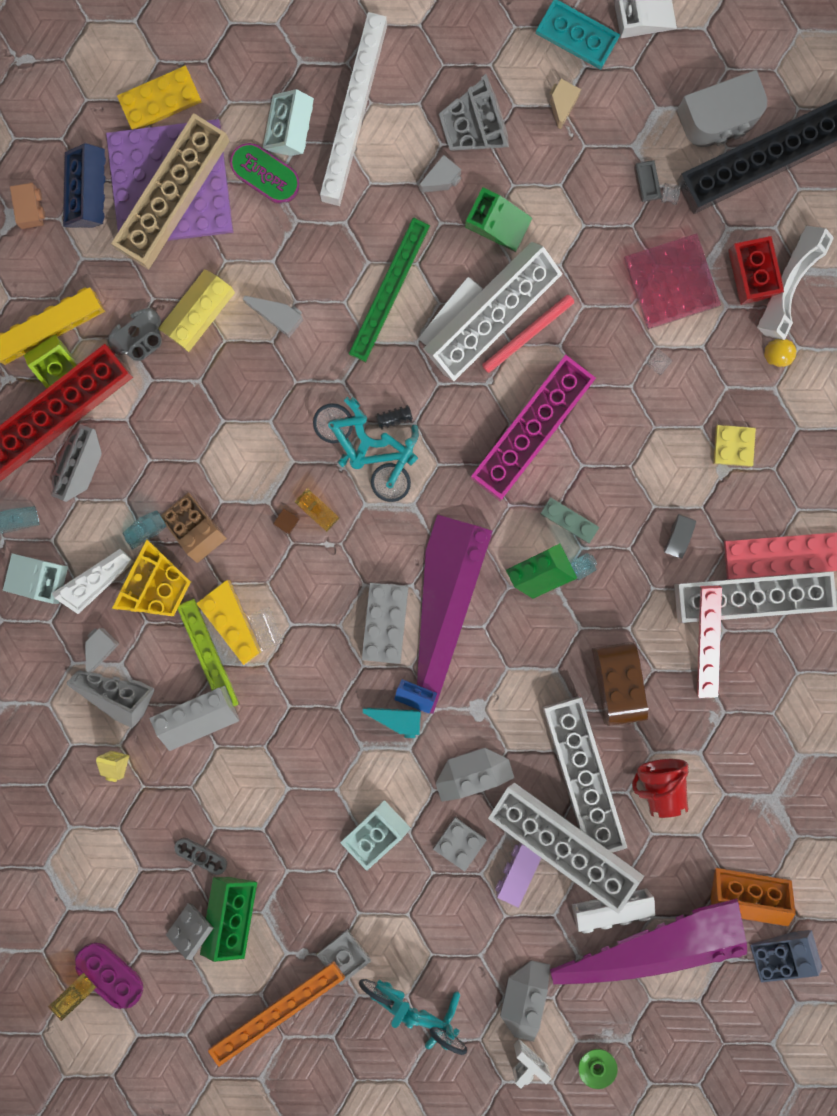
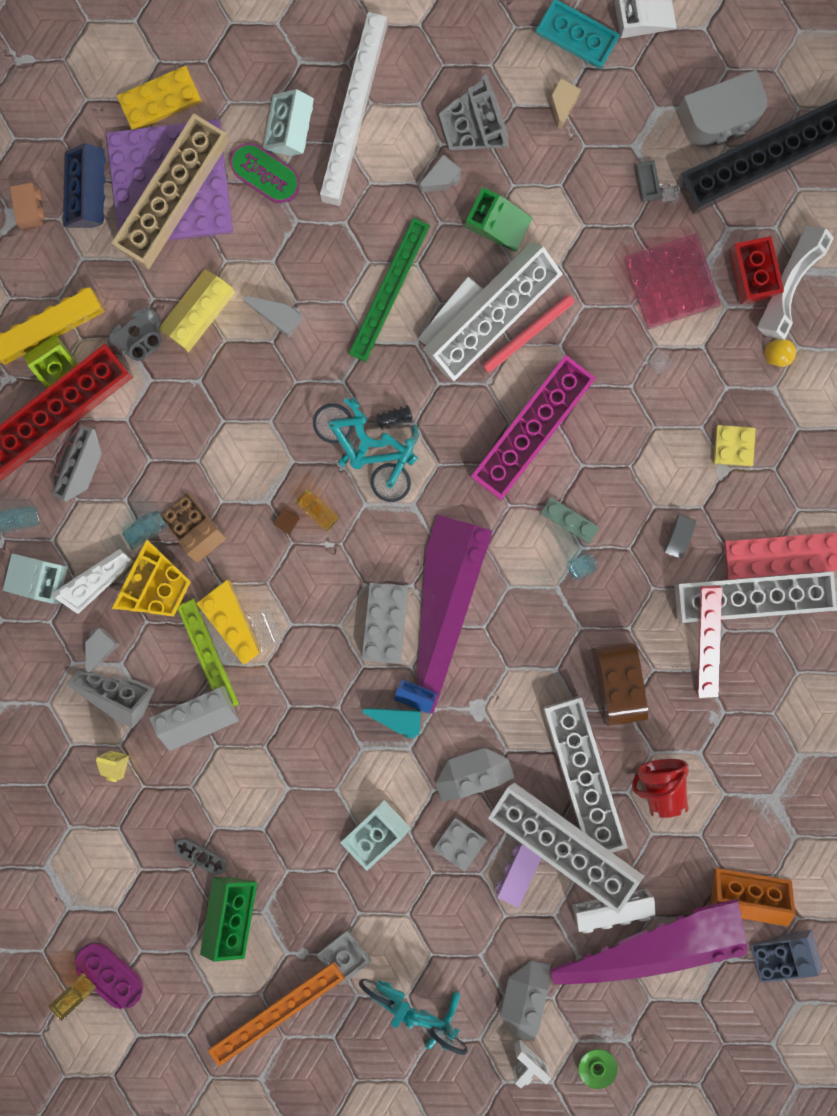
light grey plate [166,903,213,960] -> none
green slope [506,543,577,599] -> none

